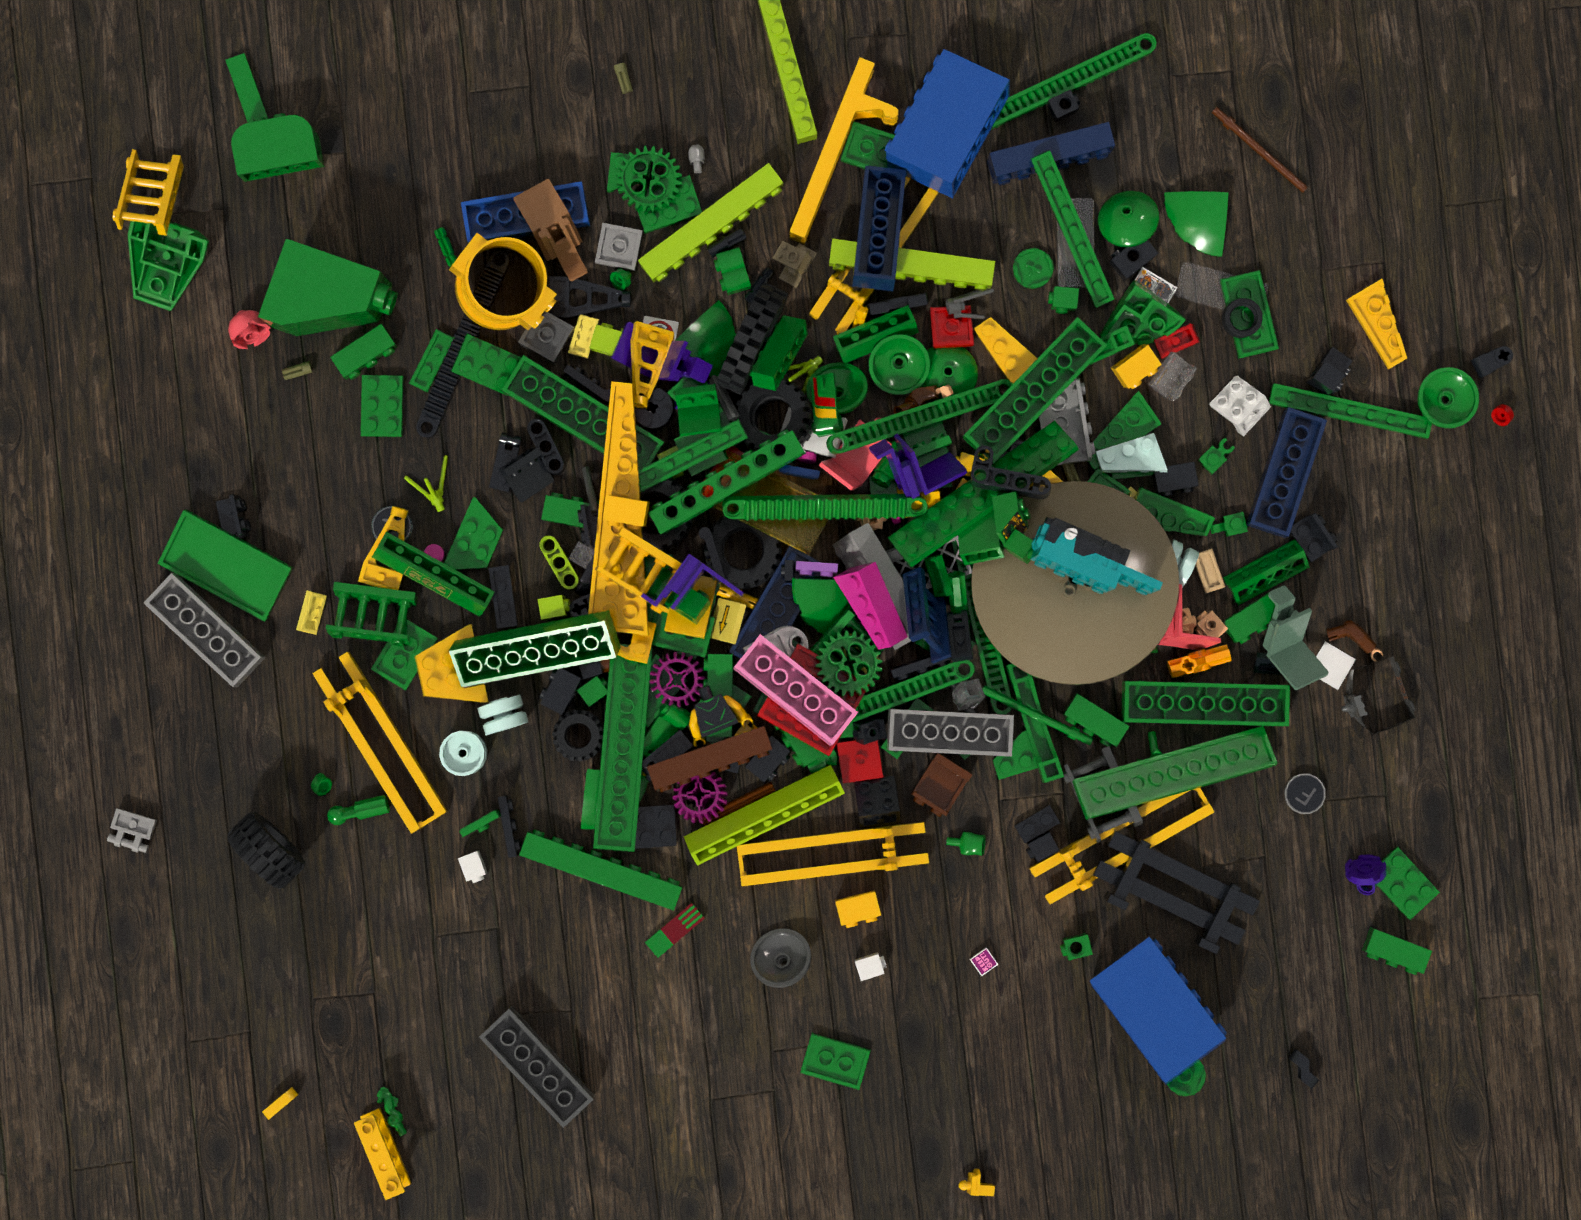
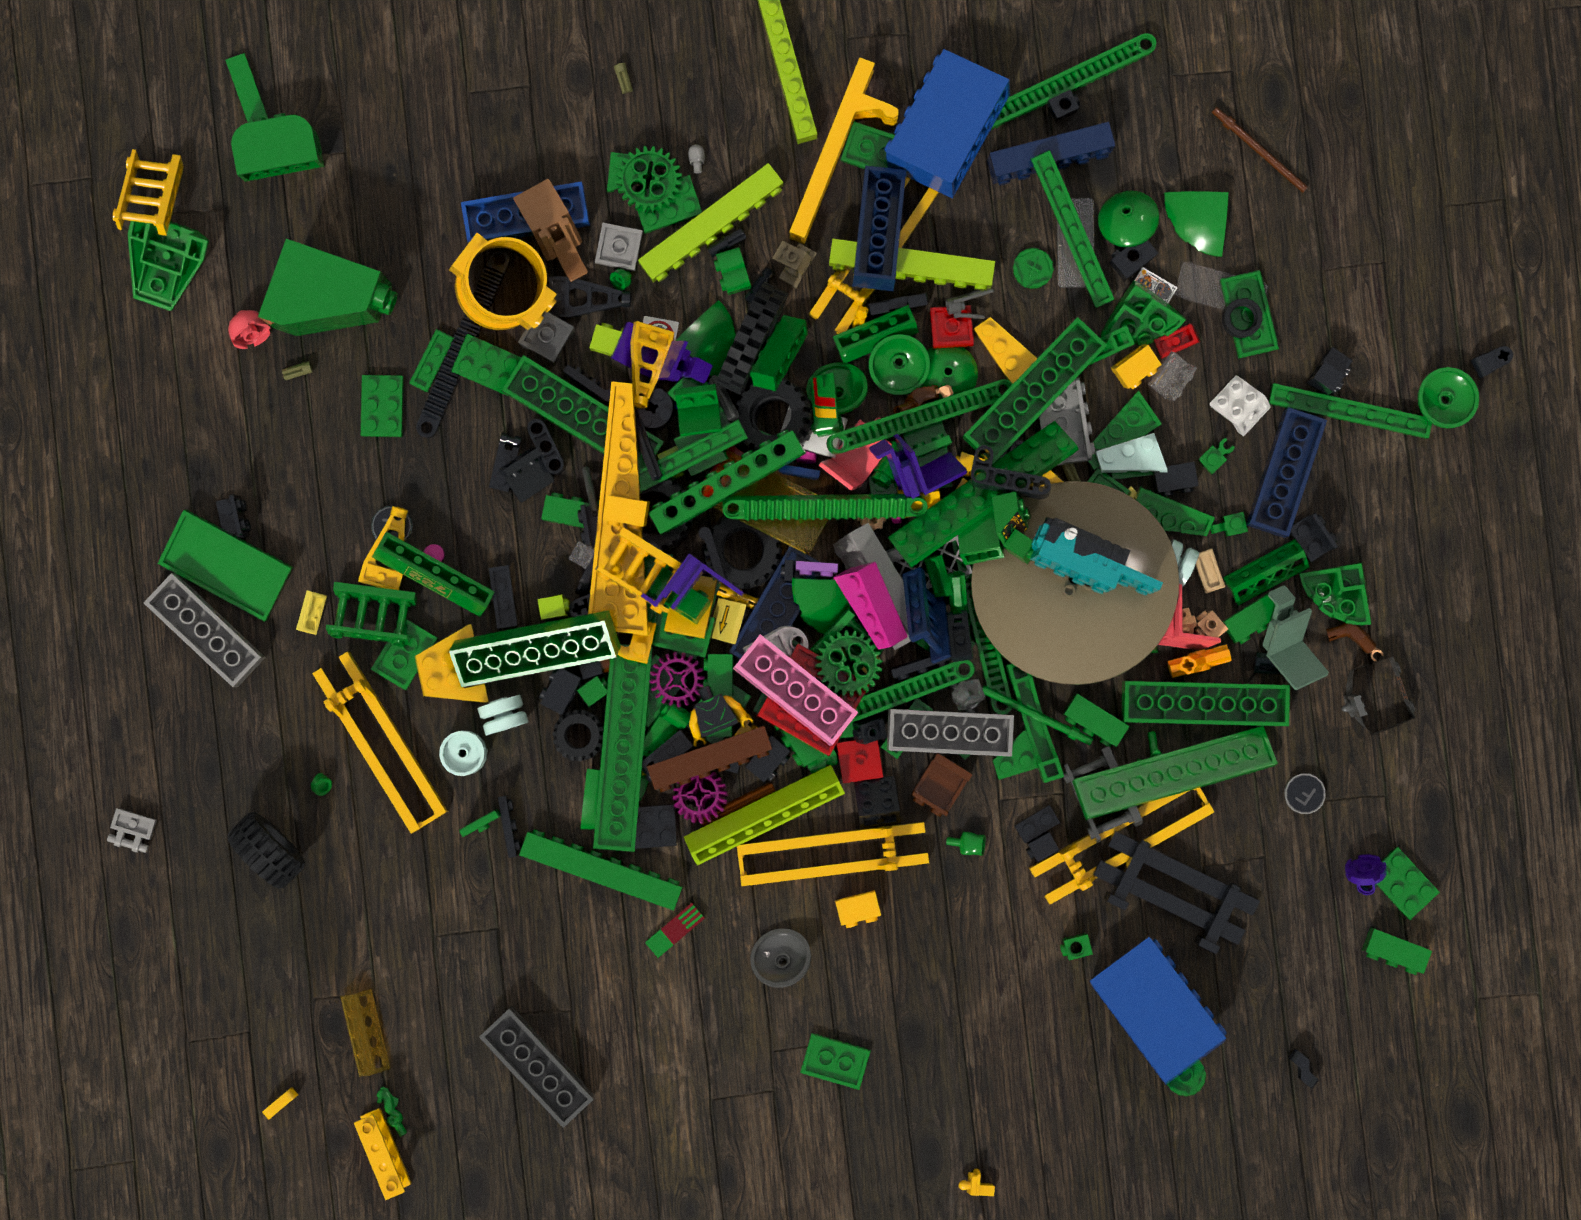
green piece [327,795,390,825] -> none
green brick [330,324,398,380] -> none
lime plant [404,455,448,512] -> none
green axle [434,227,457,267] -> none
green wing [444,497,504,570] -> none
white brick [458,850,488,883] -> none
lime beam [539,536,580,590] -> none
light yellow plate [568,315,599,359] -> none
lime plant [788,356,823,394] -> none
white brick [855,952,887,981] -> none
tile [970,947,998,976] -> none
green brick [1048,286,1079,314] -> none
white sticker [1316,641,1356,690] -> none
yellow wing [1346,279,1407,369] -> none
red tile [1491,404,1514,426] -> none
none -> clear yellow fence [340,989,390,1077]
none -> black axle [635,407,663,481]
none -> green brick [1300,562,1372,625]

